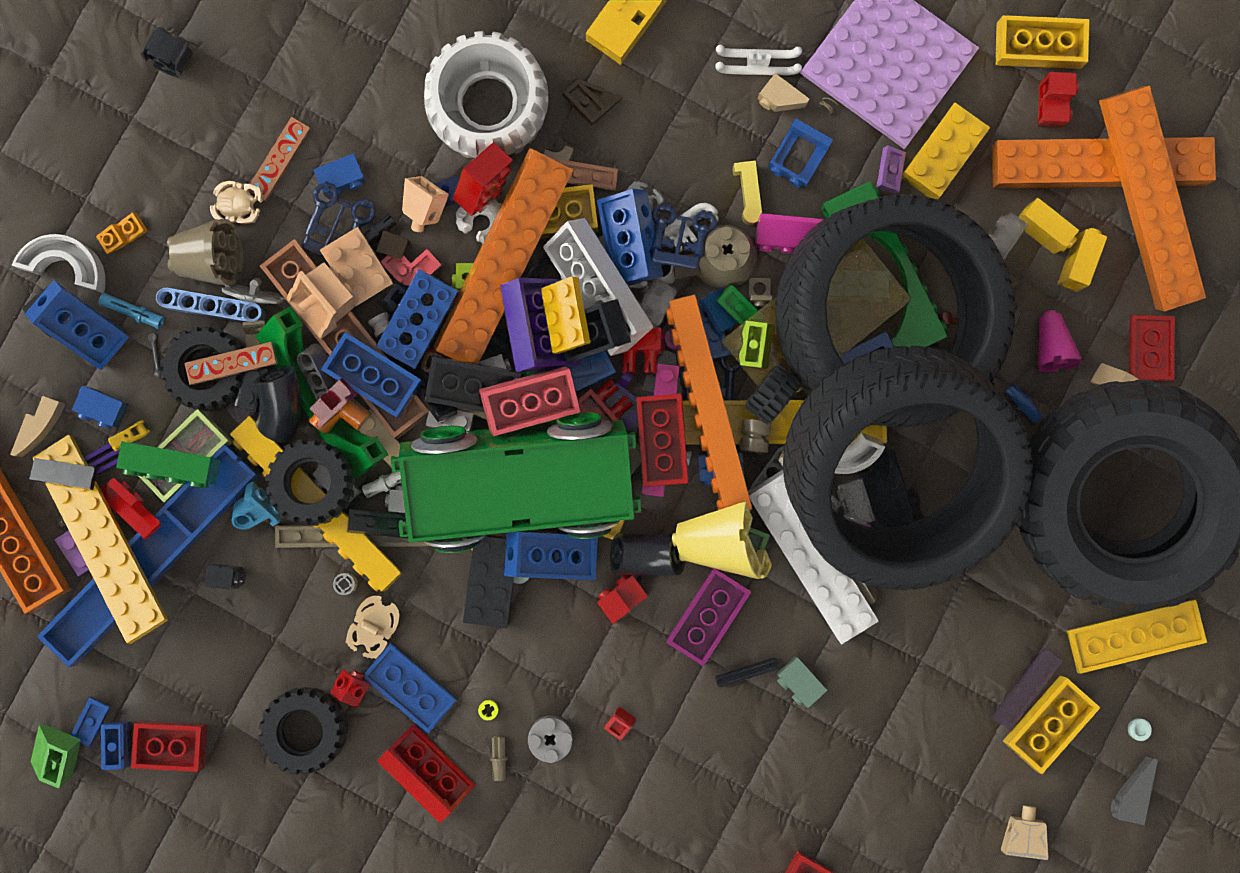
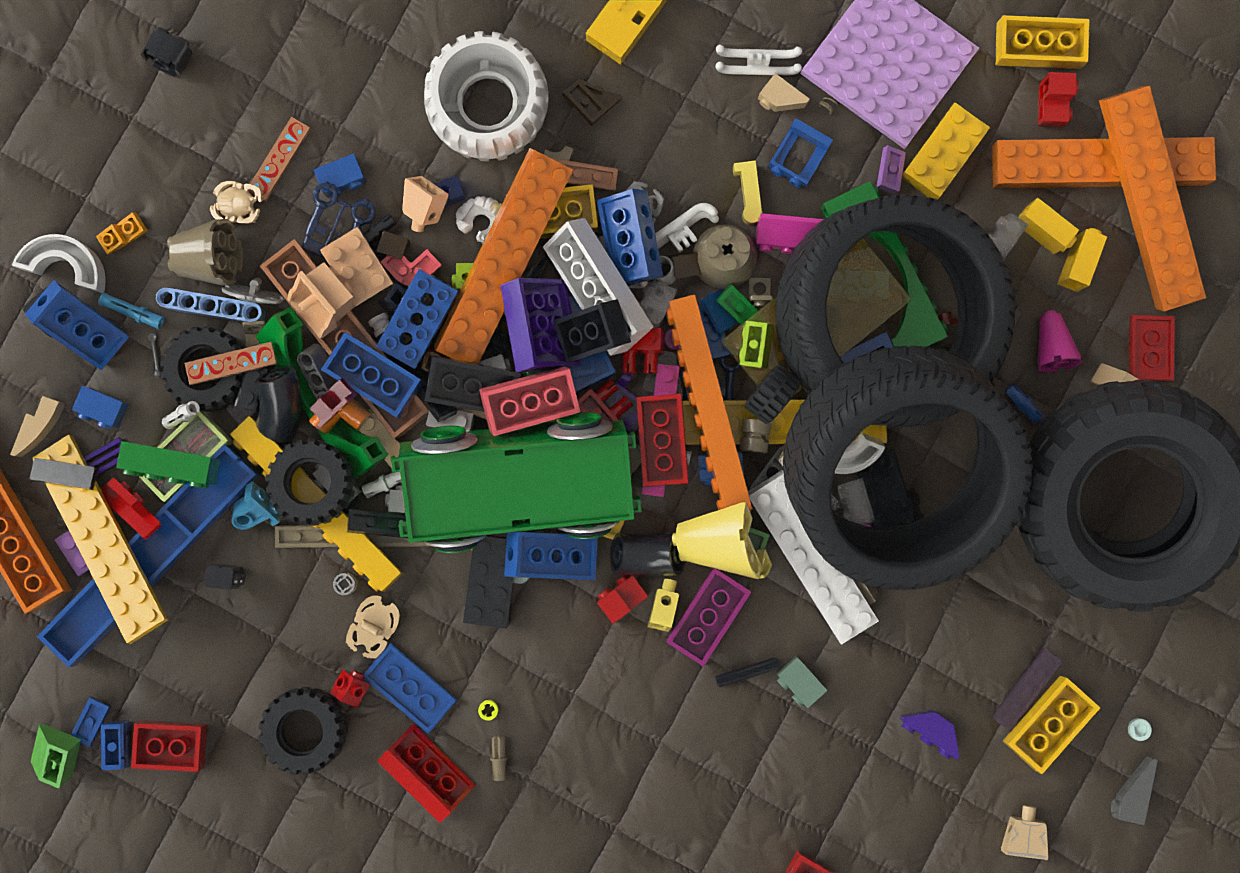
yellow bar [108,420,150,452] -> none
red brick [453,142,513,216] -> none
light grey brick [528,715,573,763] -> none
yellow plate [541,276,590,354] -> none
red slope [603,707,636,741] -> none
dark blue piece [651,203,718,269] -> none
yellow plate [1067,599,1207,674] -> none
none -> white pin [162,401,200,429]
none -> light yellow torso [647,579,679,632]
none -> dark purple slope [899,710,959,760]

